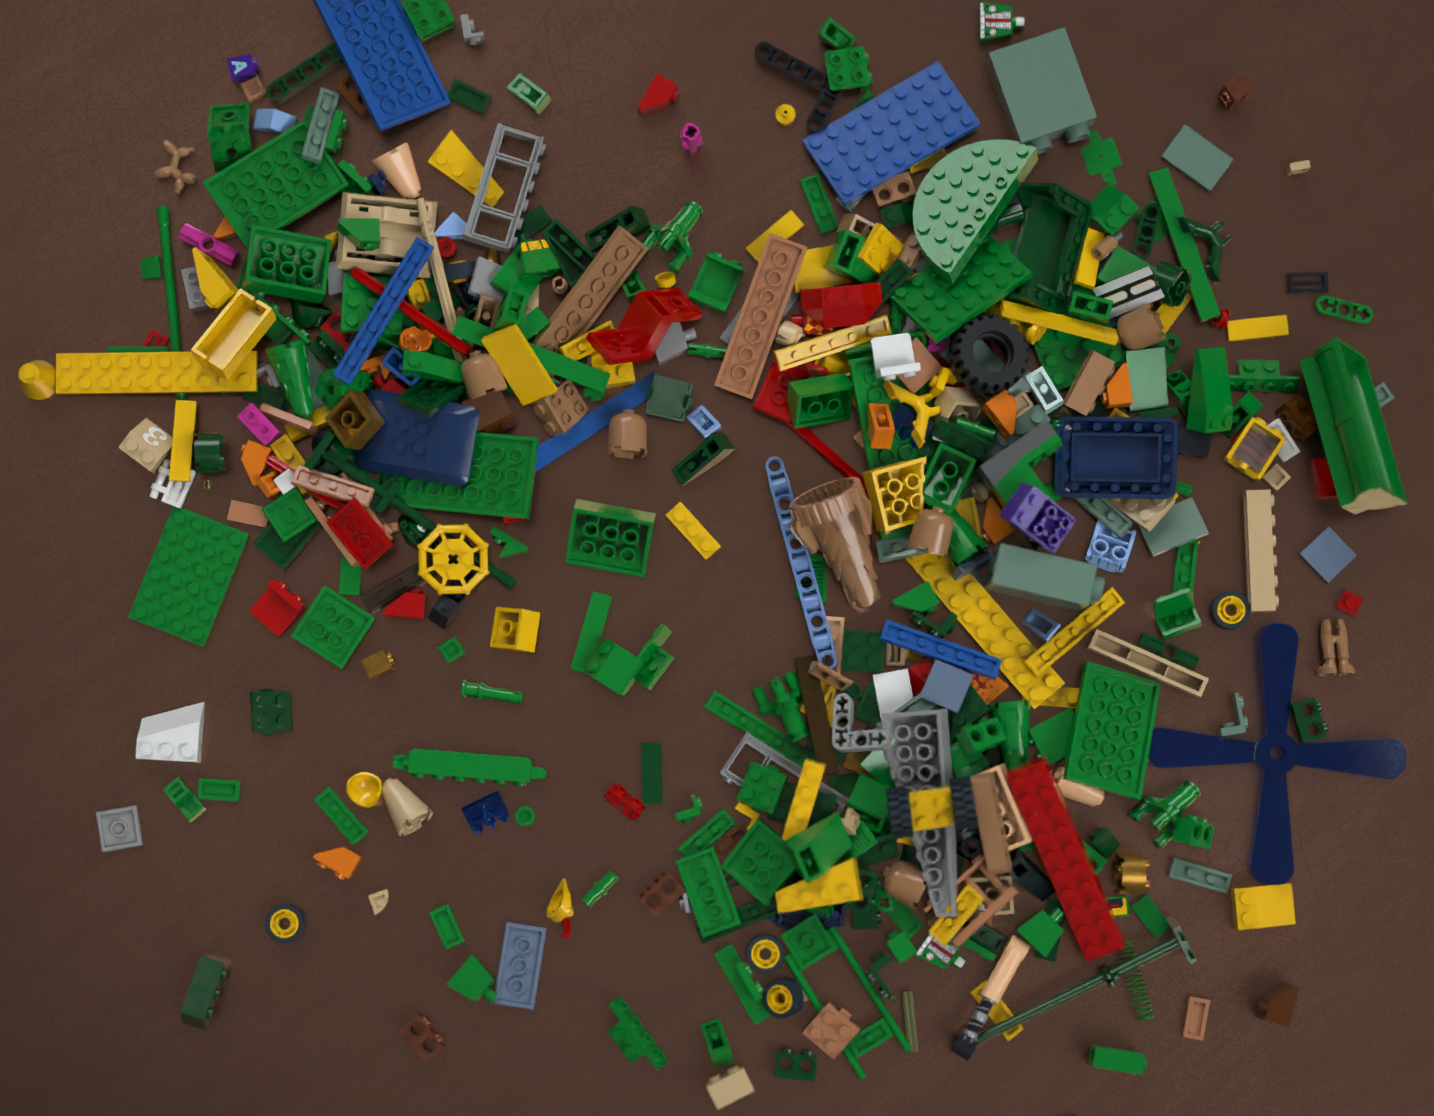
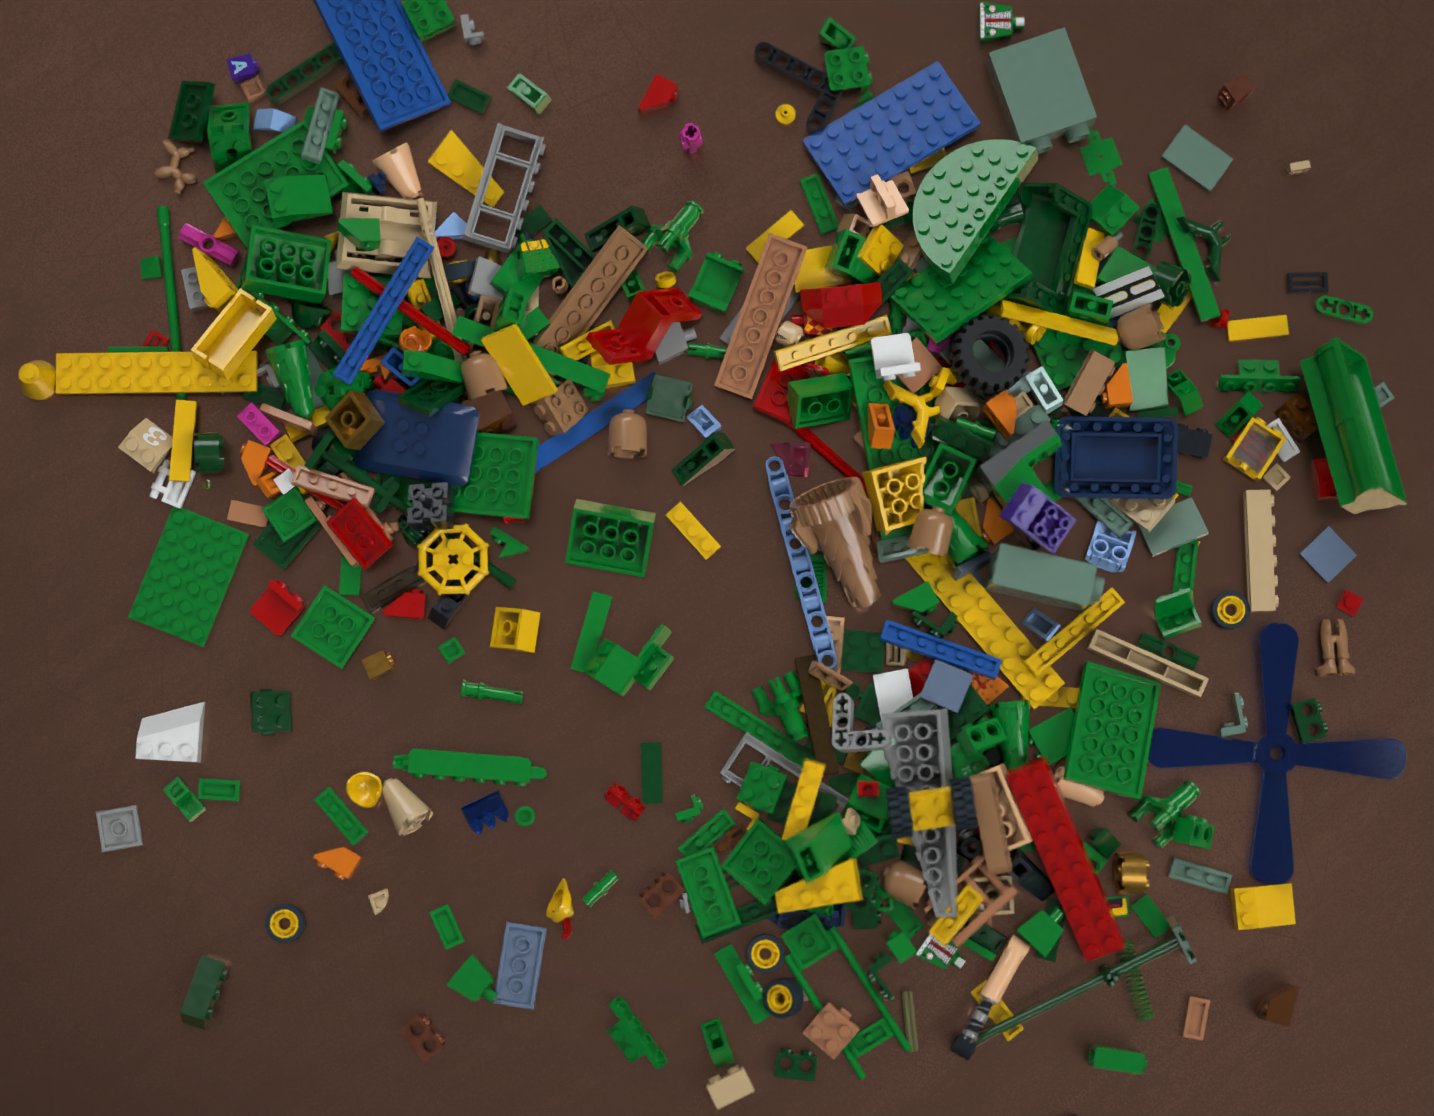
green slope [1186,346,1233,433] -> none
none -> dark green plate [168,81,215,142]
none -> green slope [264,175,333,225]
none -> black brick [407,482,455,531]
none -> clear pink slope [769,442,810,477]
none -> light nougat bracket [856,174,909,226]
none -> red piece [858,781,879,798]

